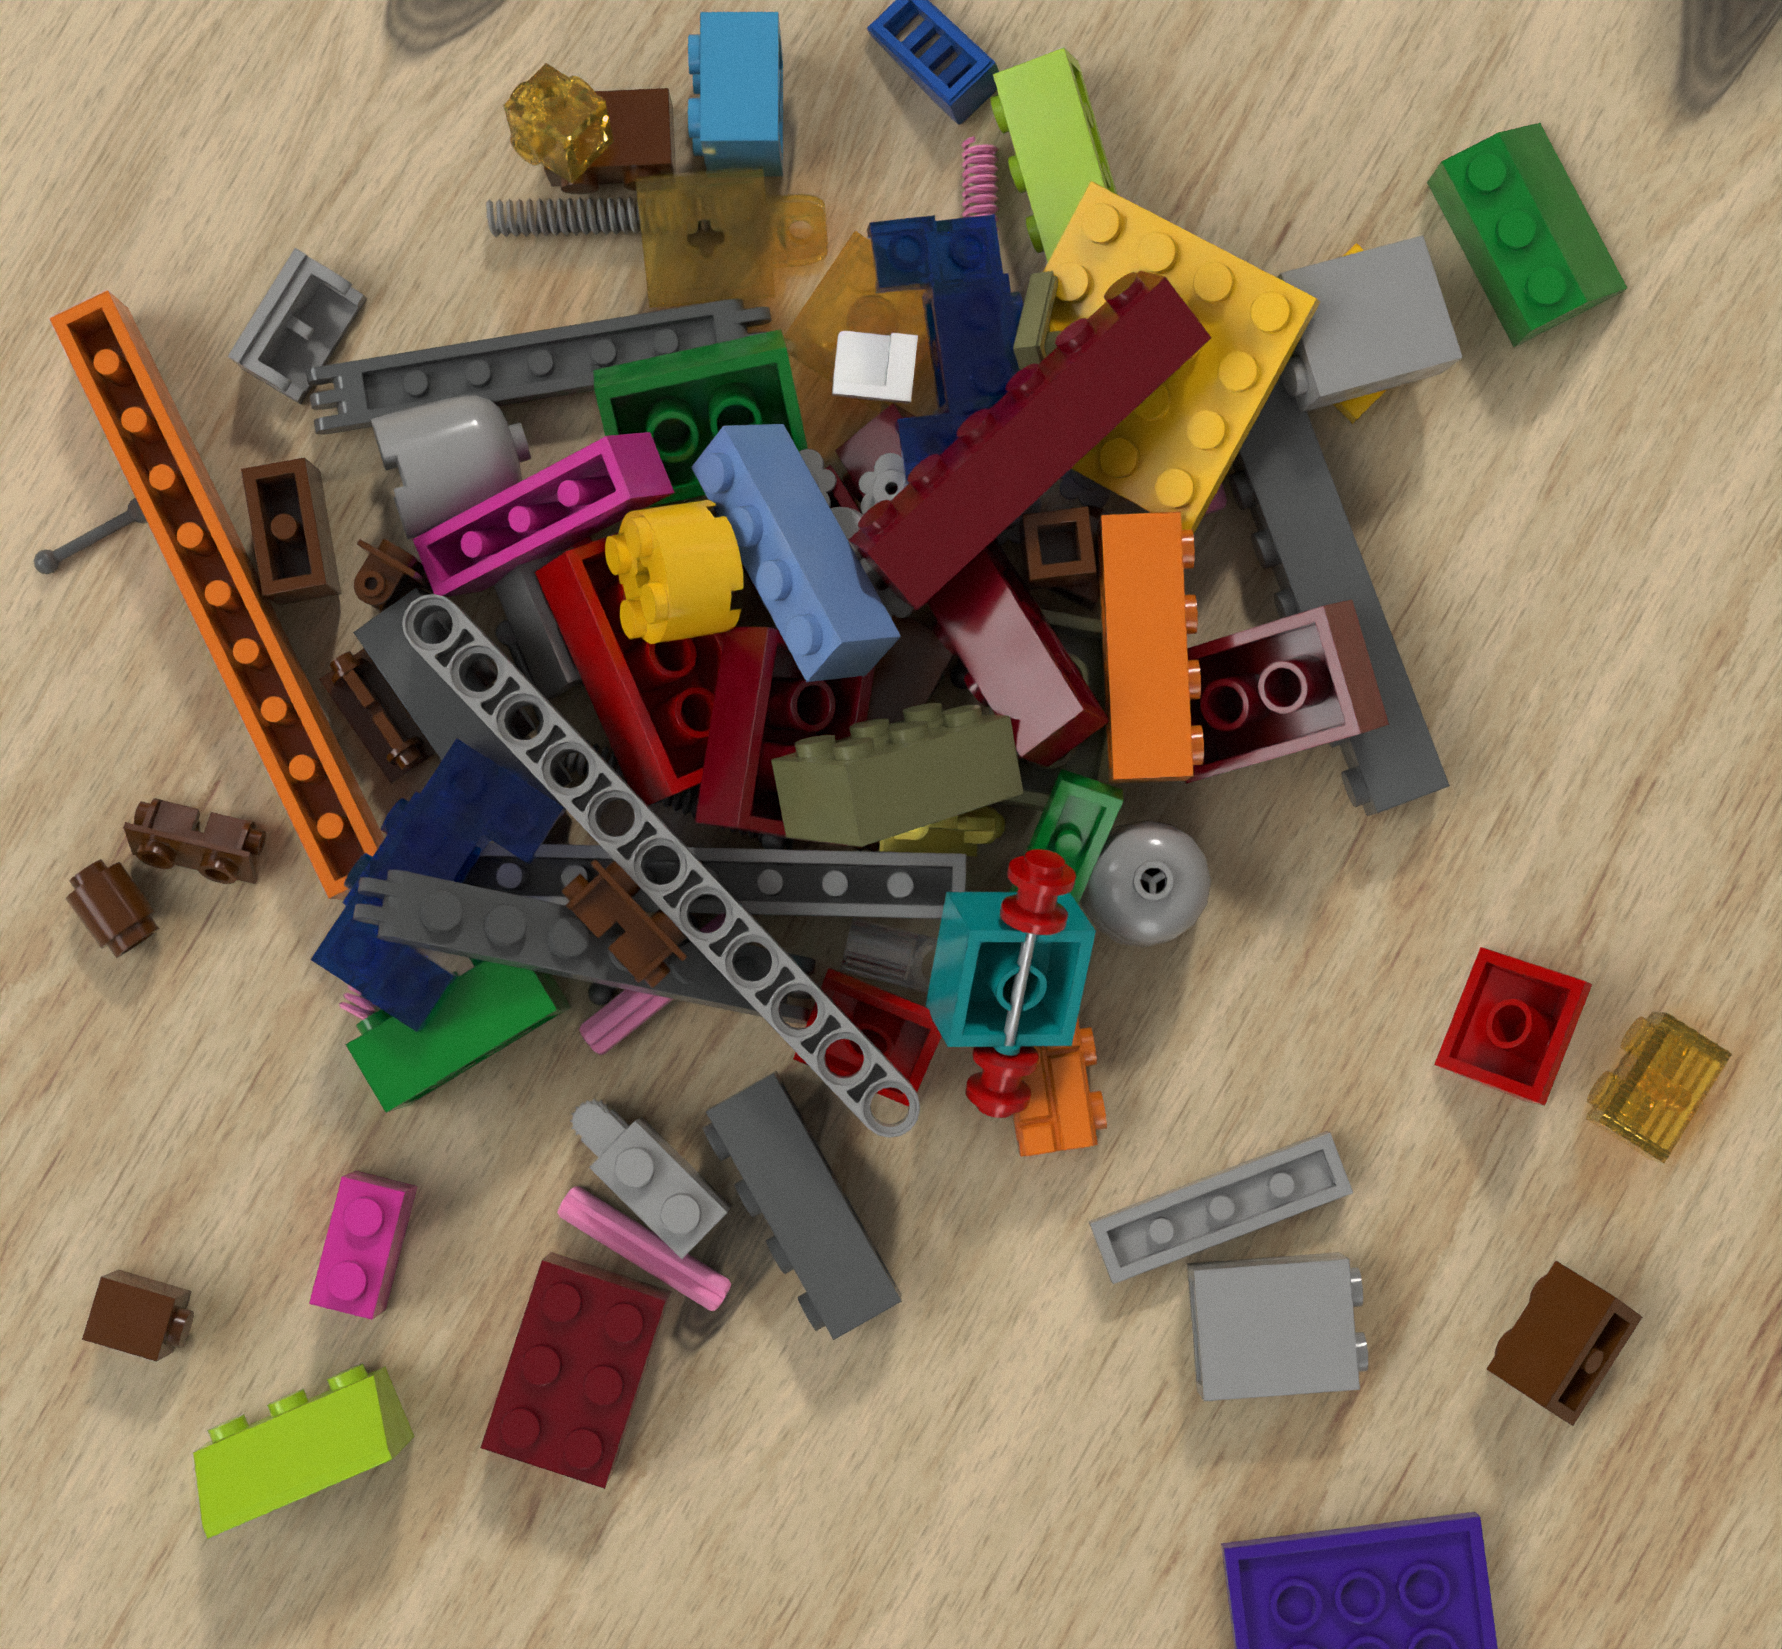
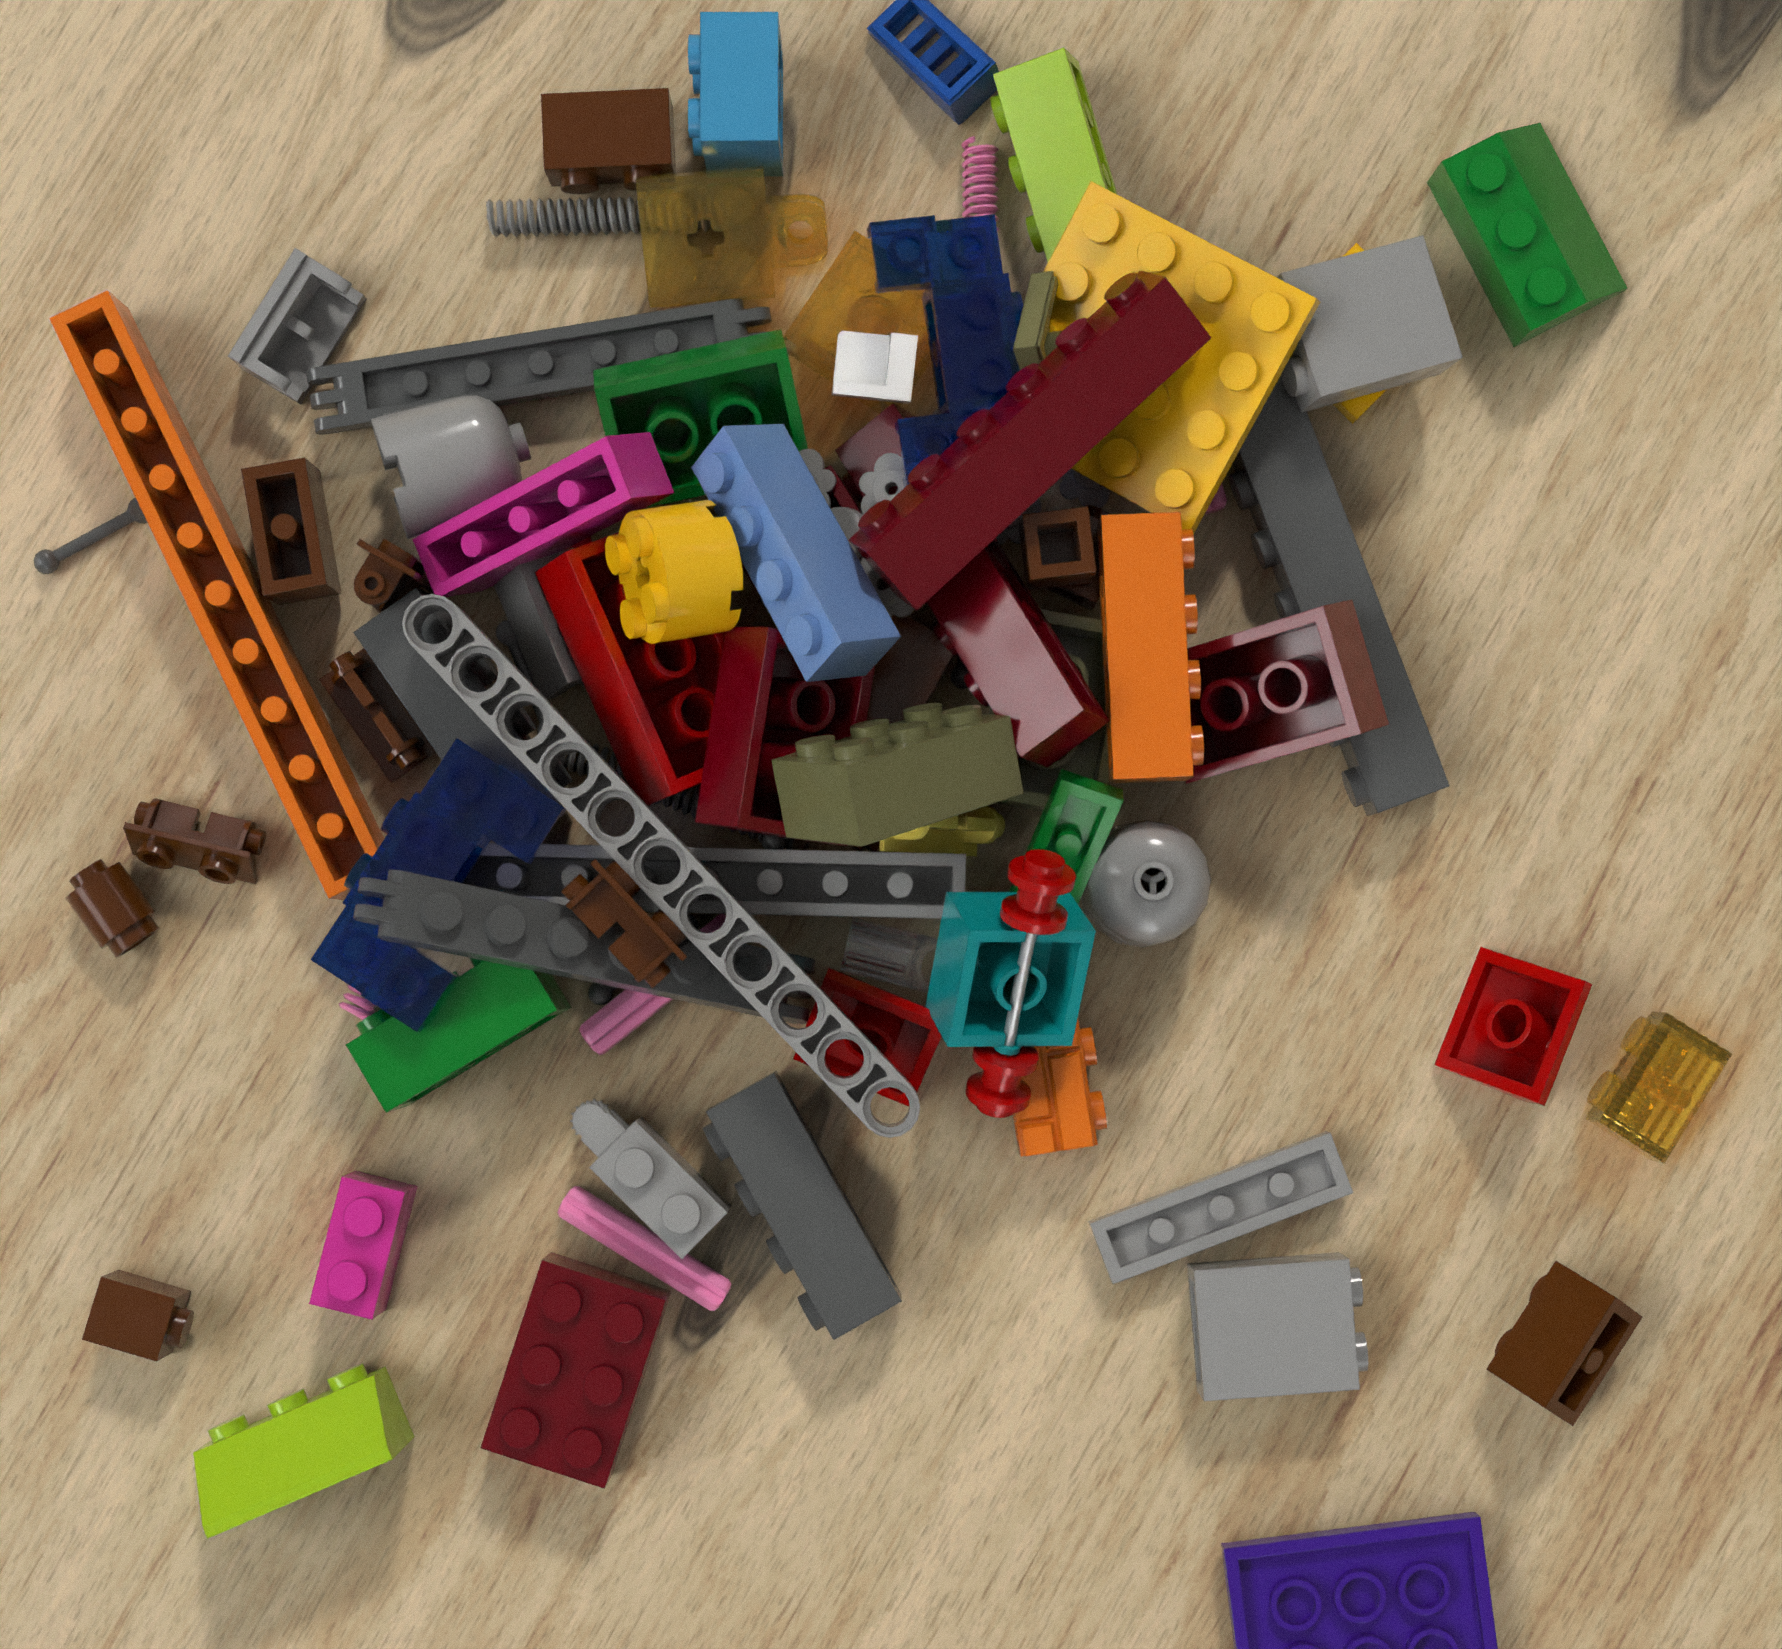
clear yellow brick [503,63,614,184] -> none

